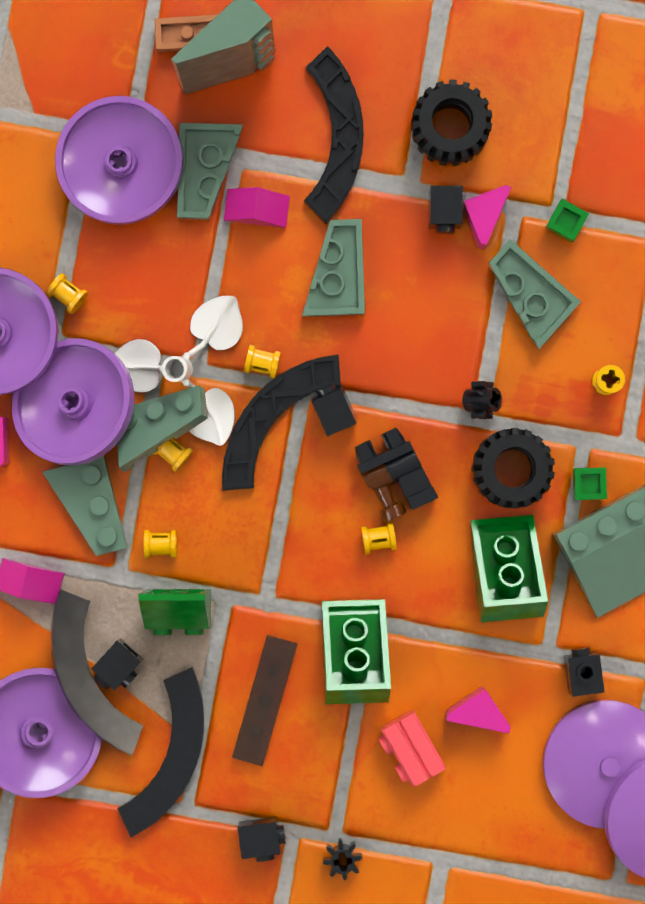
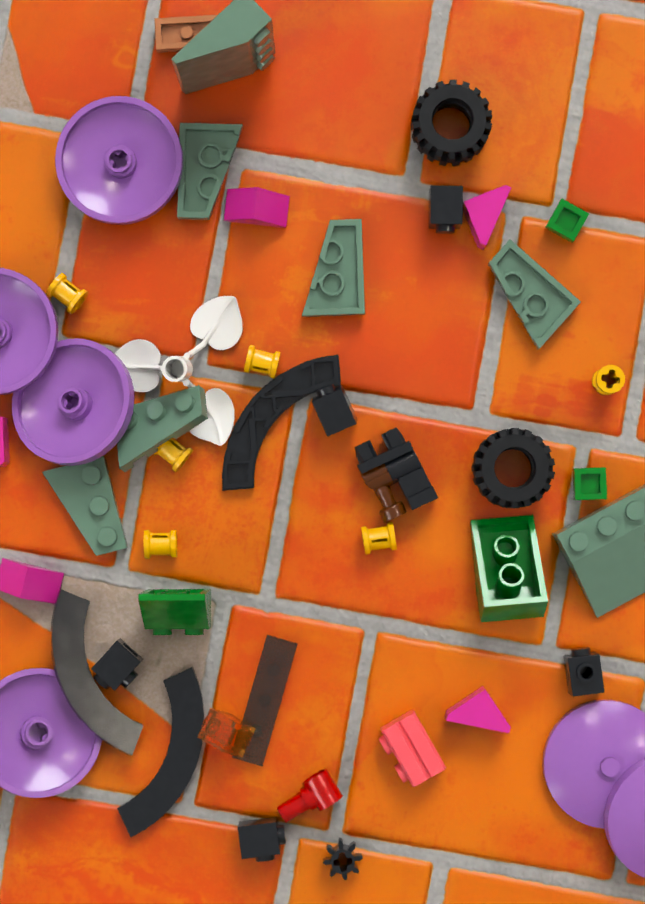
black tile [304,46,364,224] -> none
green slope [322,599,391,704] -> none
black gear [462,381,502,419] -> none
none -> clear orange brick [197,708,256,758]
none -> red pin [277,768,343,823]

